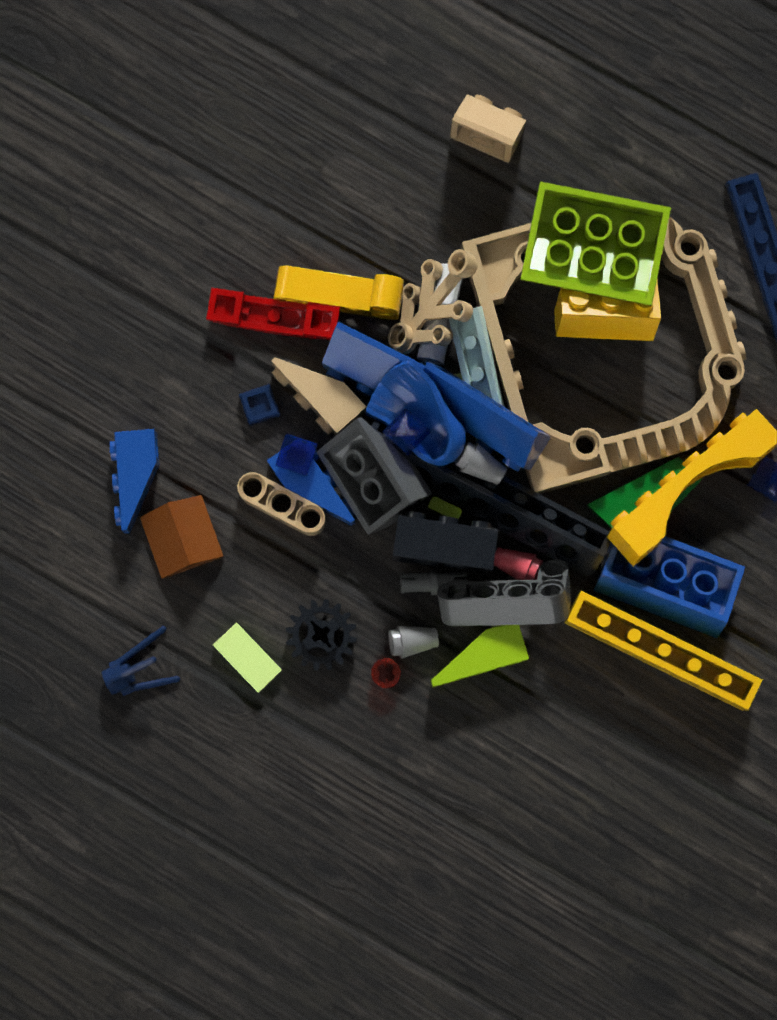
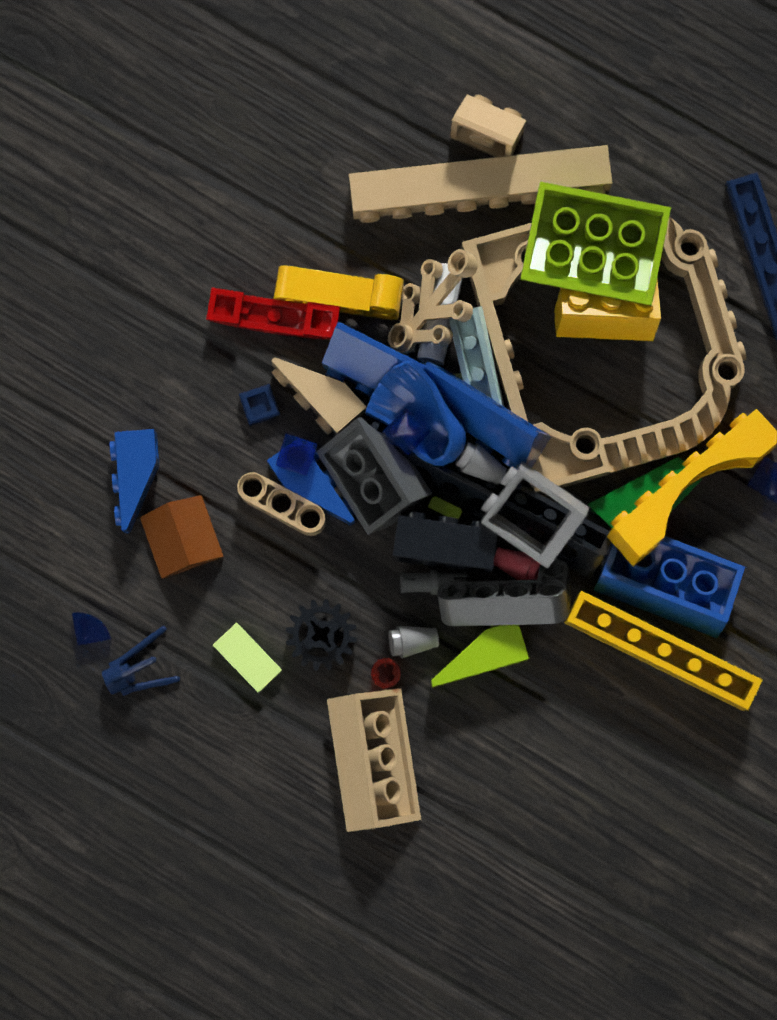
none -> clear blue tile [72,612,111,646]
none -> tan slope [327,688,421,832]
none -> tan brick [349,145,612,223]
none -> light grey window [481,461,589,569]

